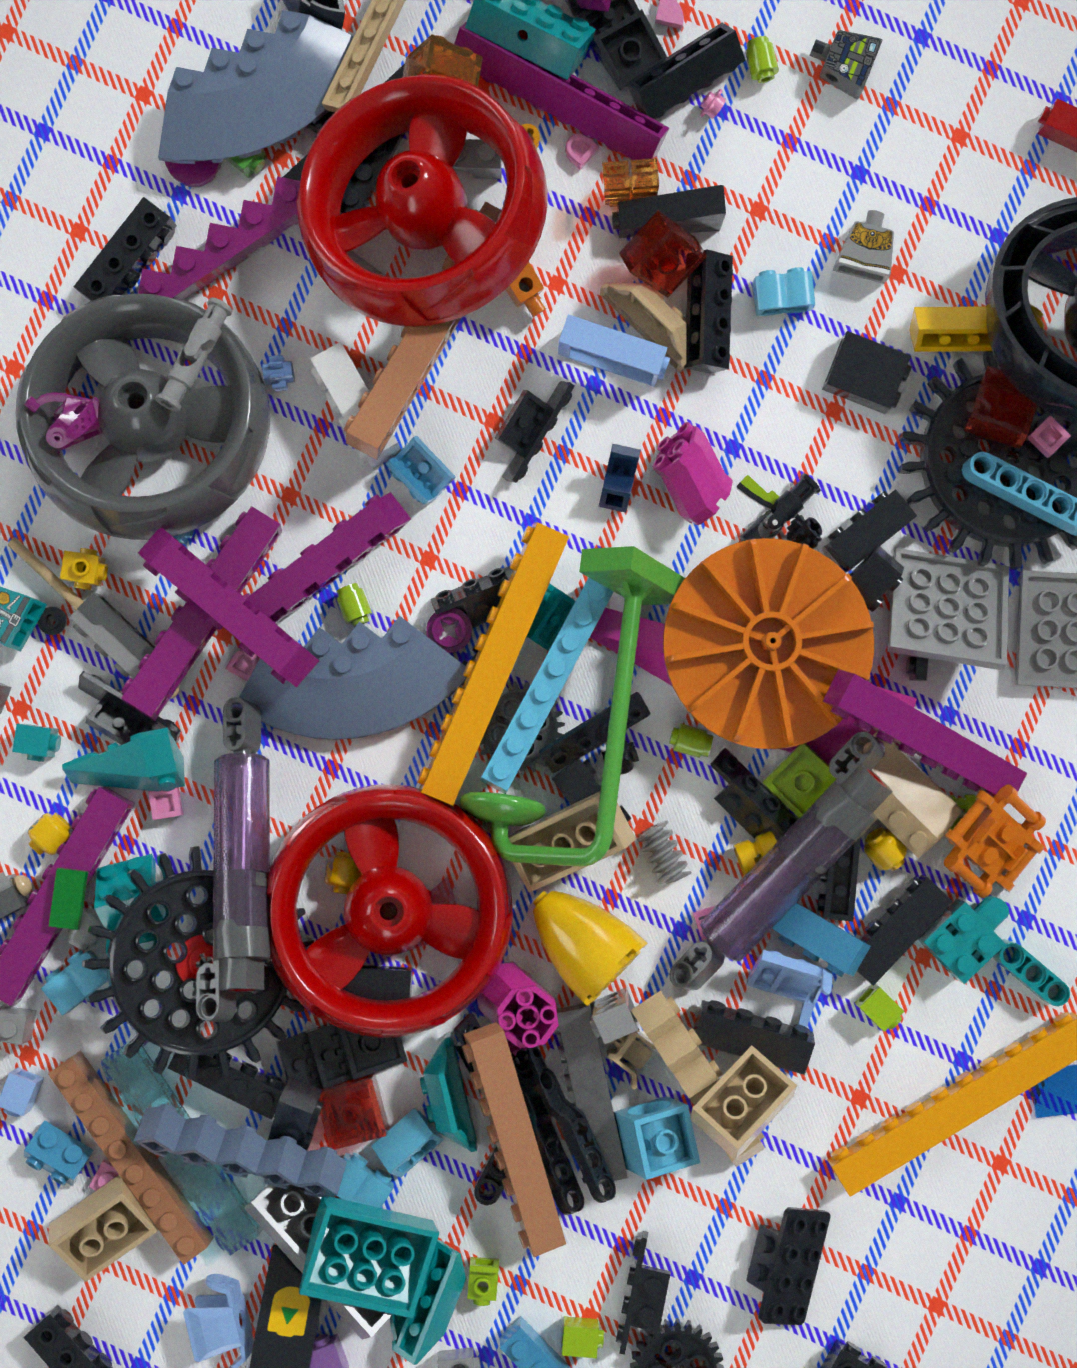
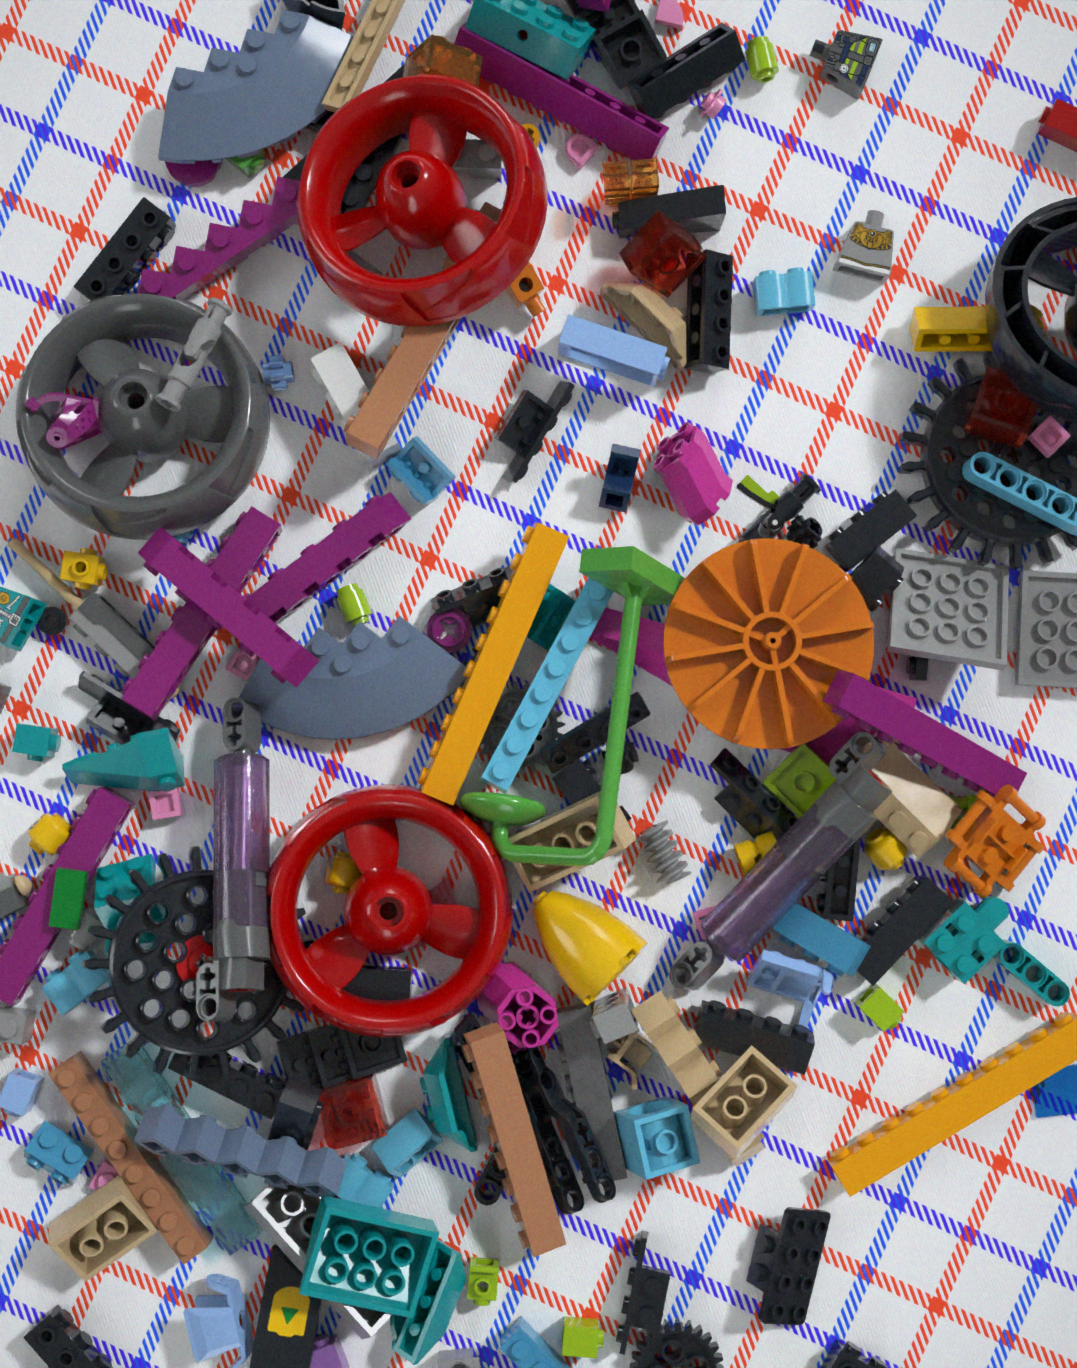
lime brick [669,723,713,758] -> none
black brick [822,331,912,414] -> none

